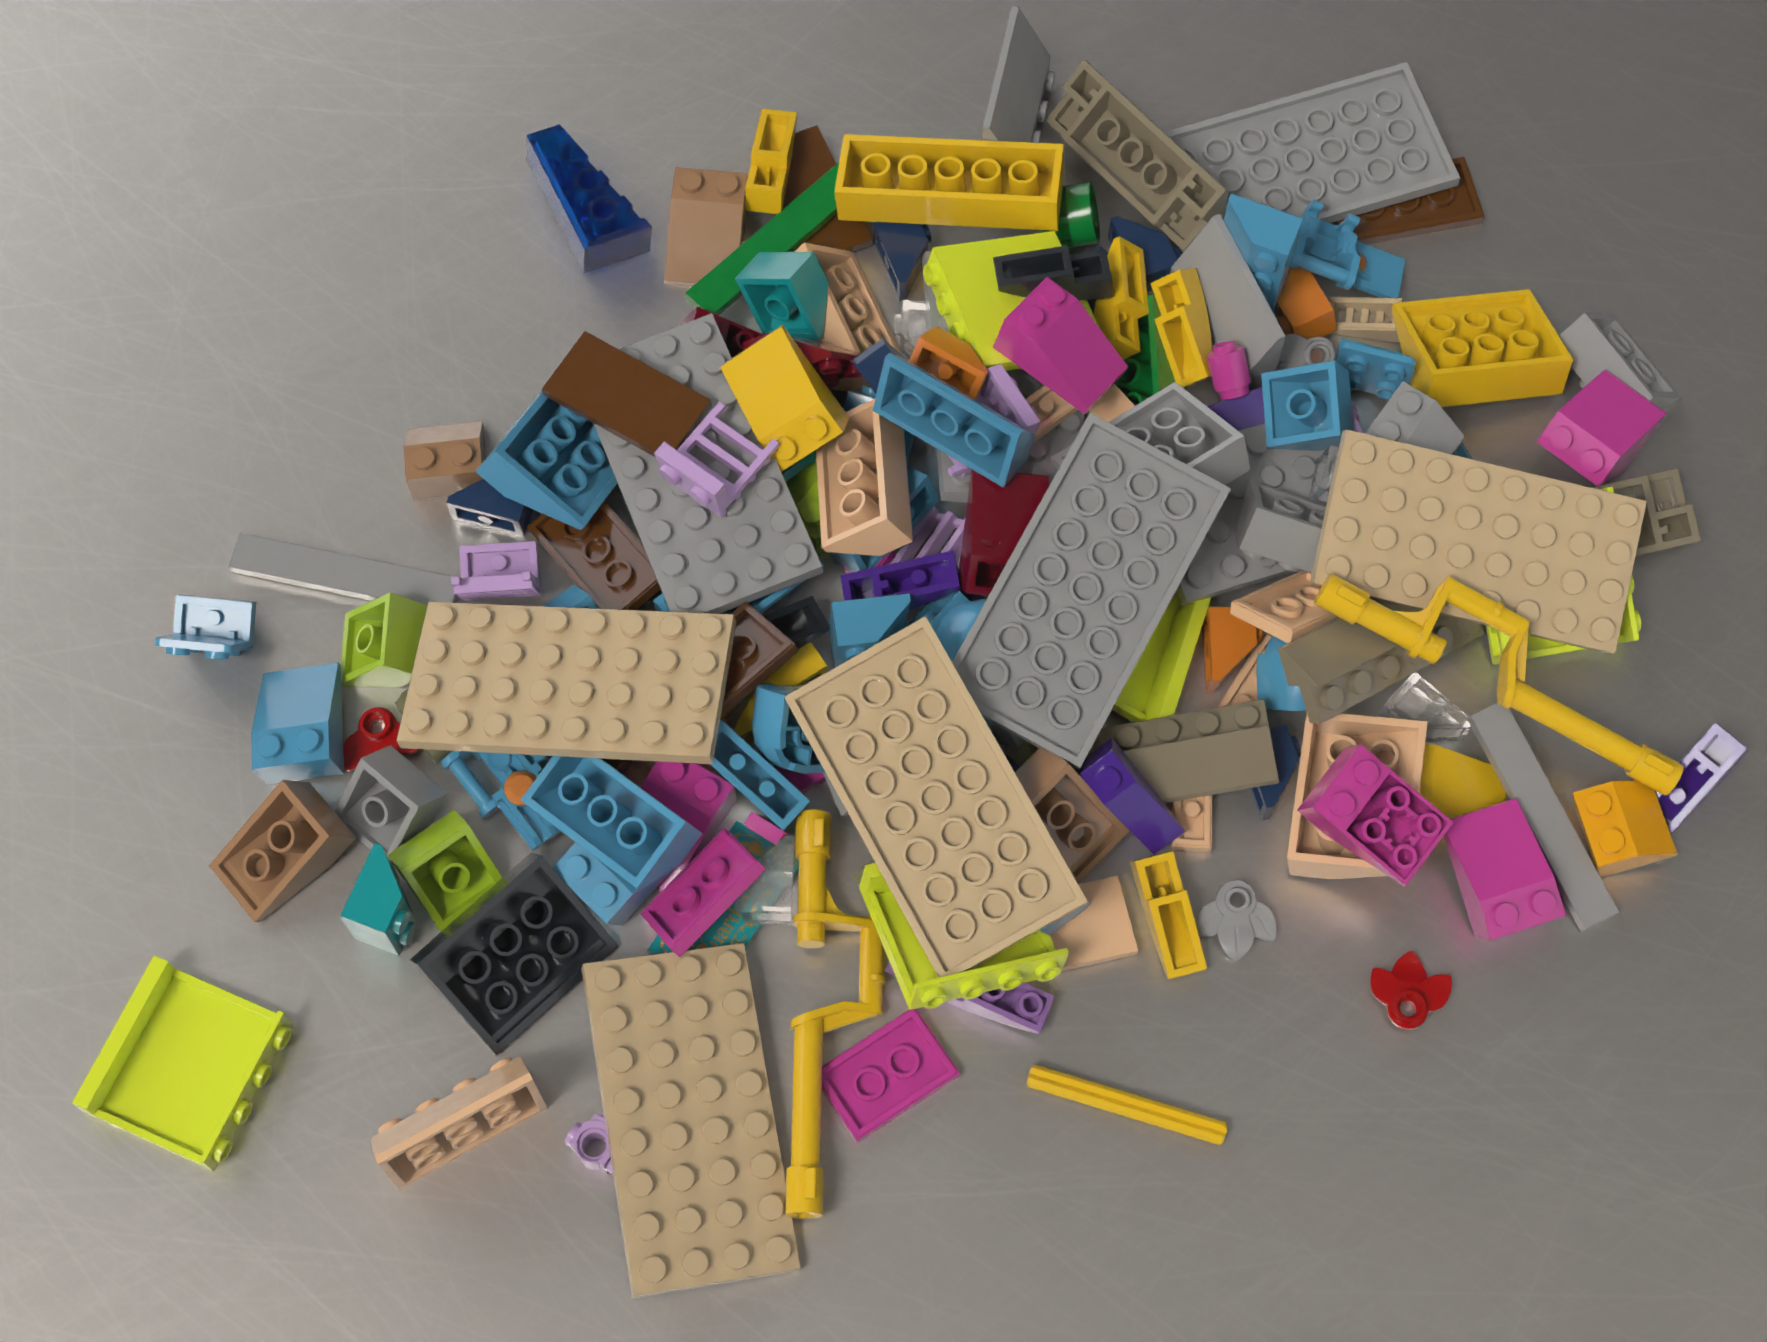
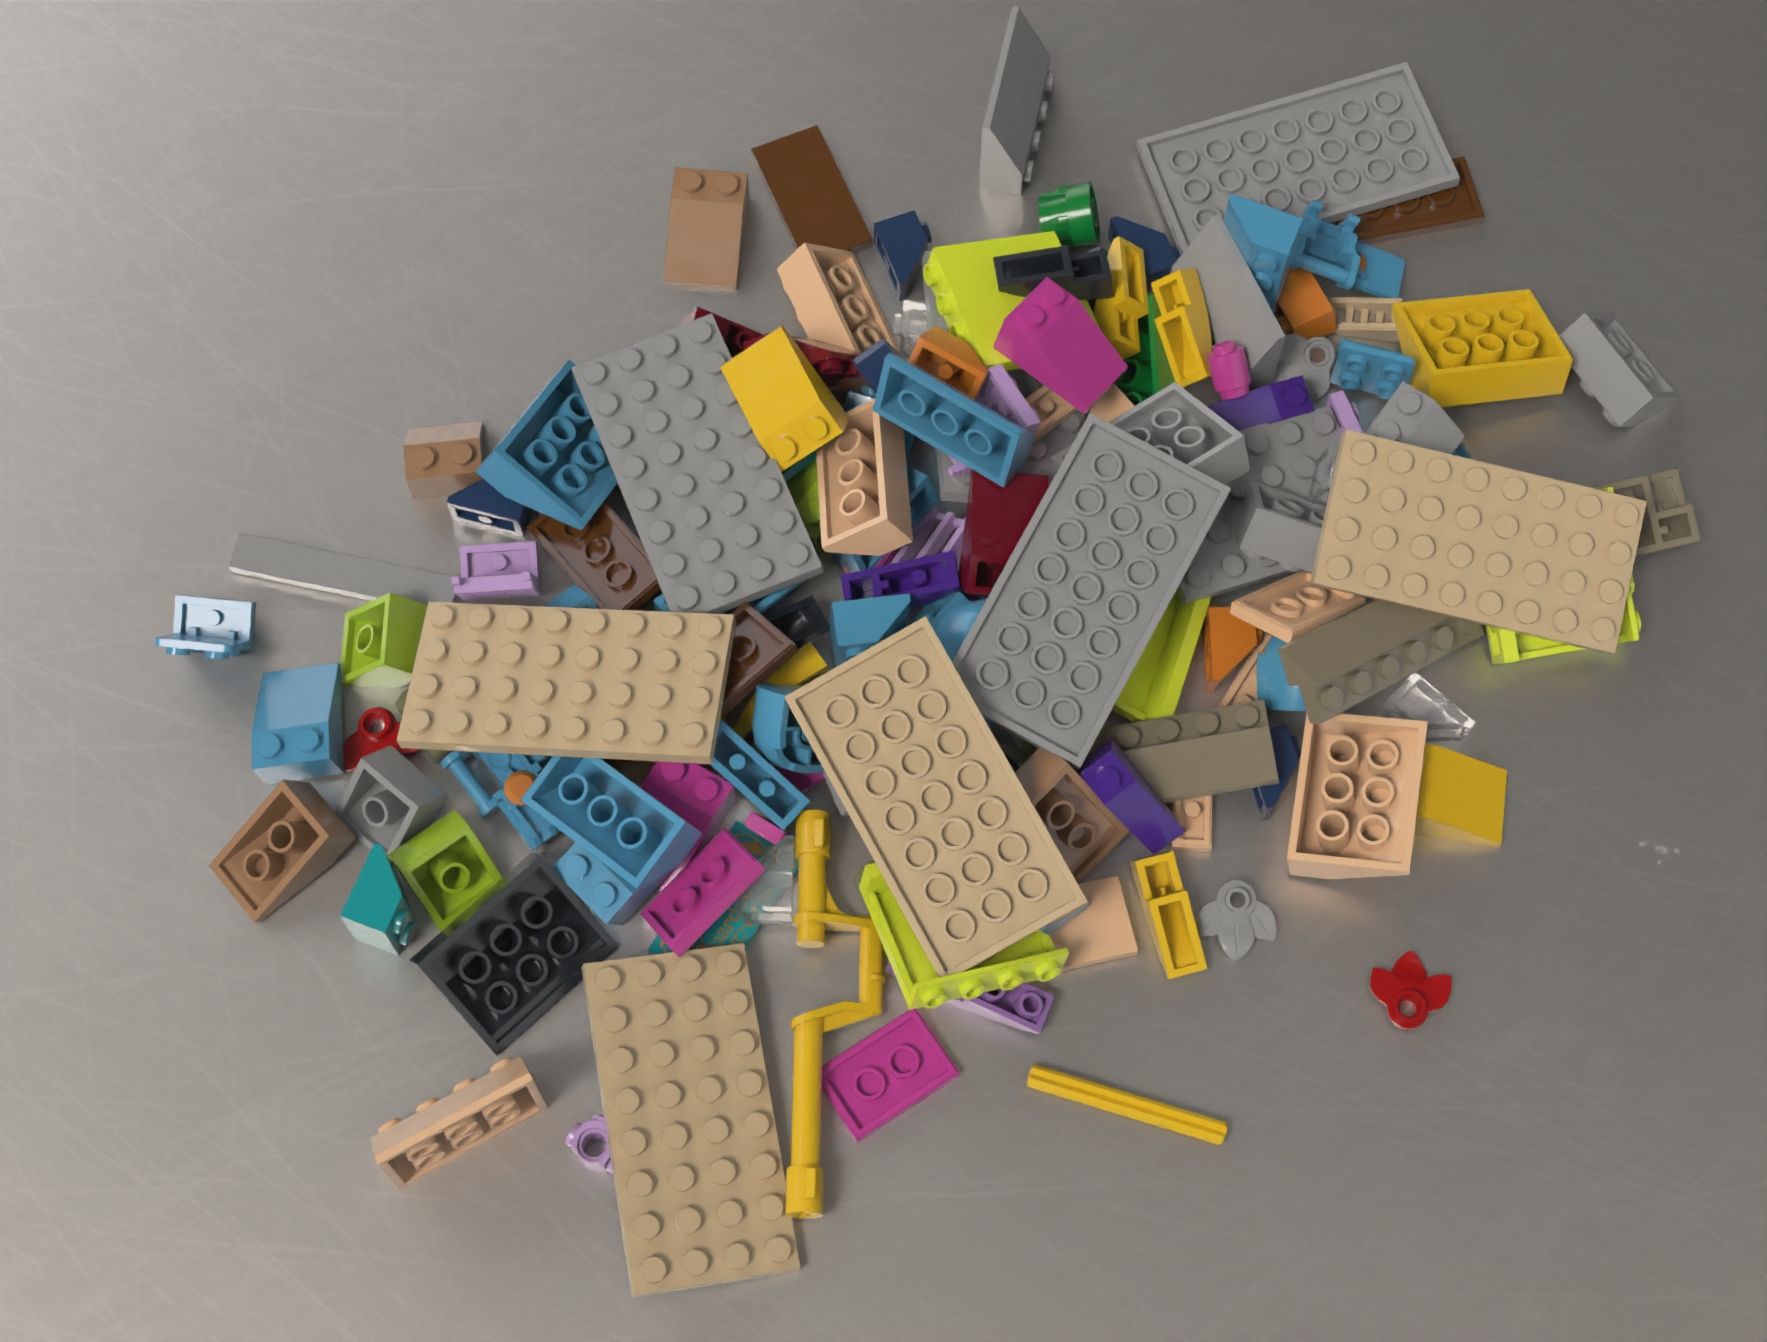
neon yellow panel [72,955,292,1171] -> none
clear blue wedge [526,124,652,274] -> none
reddish brown tile [541,331,712,458] -> none
lavender plate [654,402,780,518] -> none
green tile [685,162,839,315] -> none
teal slope [735,252,829,340] -> none
yellow slope [745,108,797,214] -> none
yellow brick [834,134,1064,231] -> none
dark tan slope [1045,60,1229,251] -> none
dark azure slope [1261,360,1353,451] -> none
dark pink slope [1297,744,1454,886] -> none
yellow piece [1314,573,1684,796] -> none
dark pink slope [1444,798,1566,940] -> none
light grey tile [1466,702,1620,931] -> none
dark pink slope [1536,369,1668,487] -> none
light orange slope [1573,780,1677,878] -> none
slope [1655,722,1750,835] -> none

